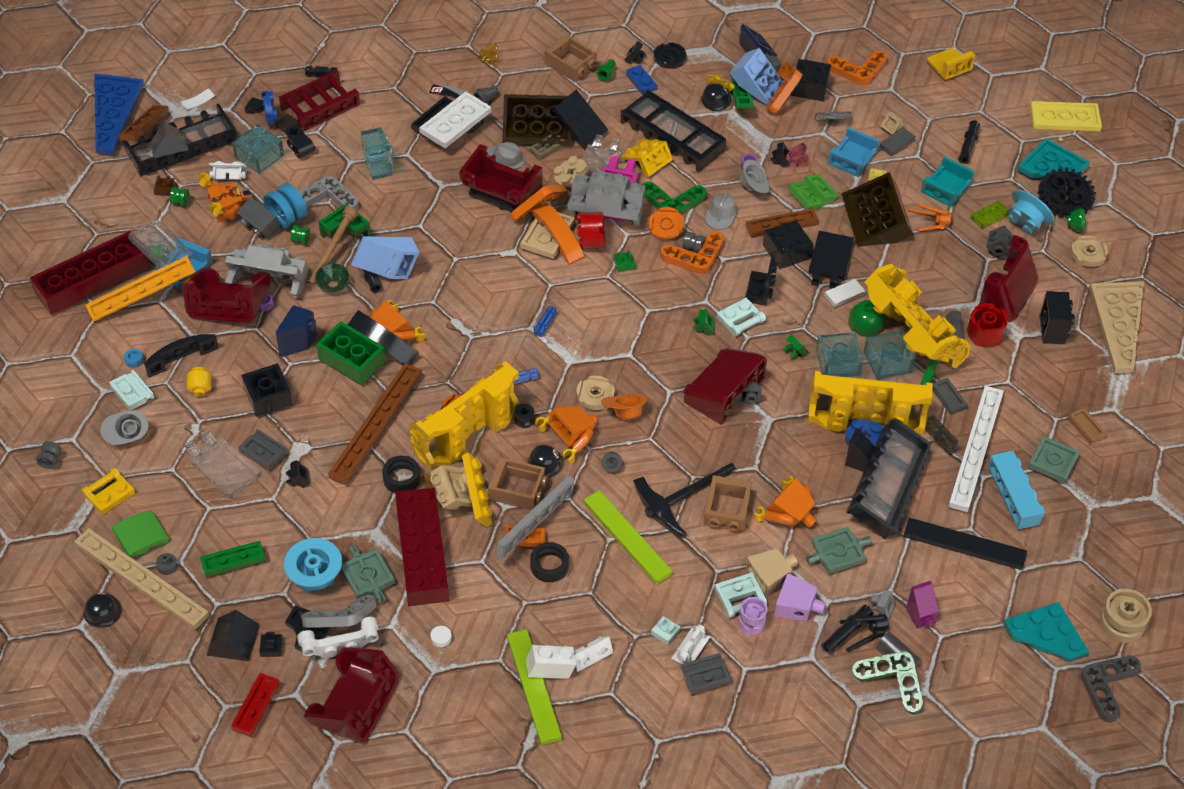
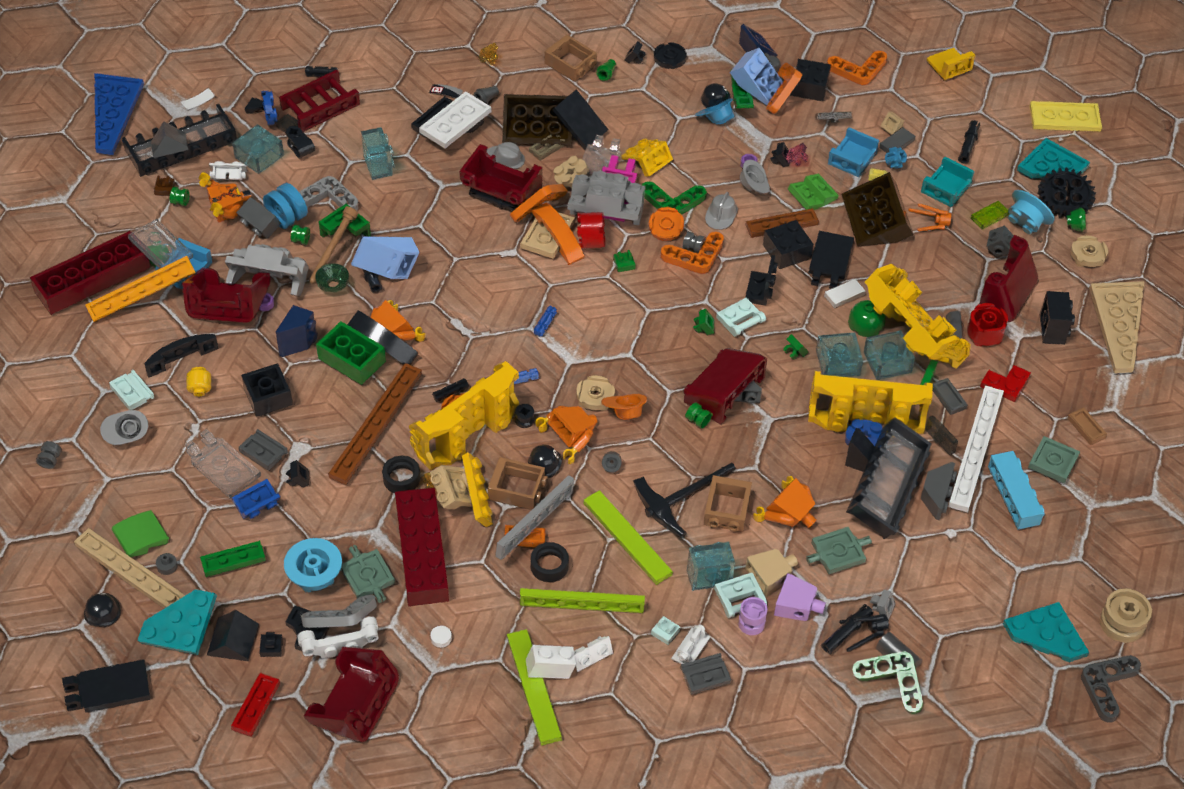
yellow plate [80,467,136,516] -> none
dark orange tile [119,105,169,141] -> none
dark azure tile [124,349,144,368] -> none
black window [620,90,726,172] -> none
blue plate [626,65,657,95] -> none
yellow piece [706,74,735,91] -> none
black tile [903,517,1027,570] -> none
magenta slope [906,581,939,629] -> none
none -> black tile [62,659,151,713]
none -> teal plate [137,589,217,655]
none -> blue bracket [232,479,281,520]
none -> black axle [432,378,469,402]
none -> lime tile [520,588,645,613]
none -> green wheel [685,402,712,429]
none -> clear light blue brick [687,542,735,591]
none -> dark azure piece [695,98,734,124]
none -> dark azure gear [885,147,907,169]
none -> dark grey slope [921,462,957,520]
none -> red plate [980,365,1031,402]

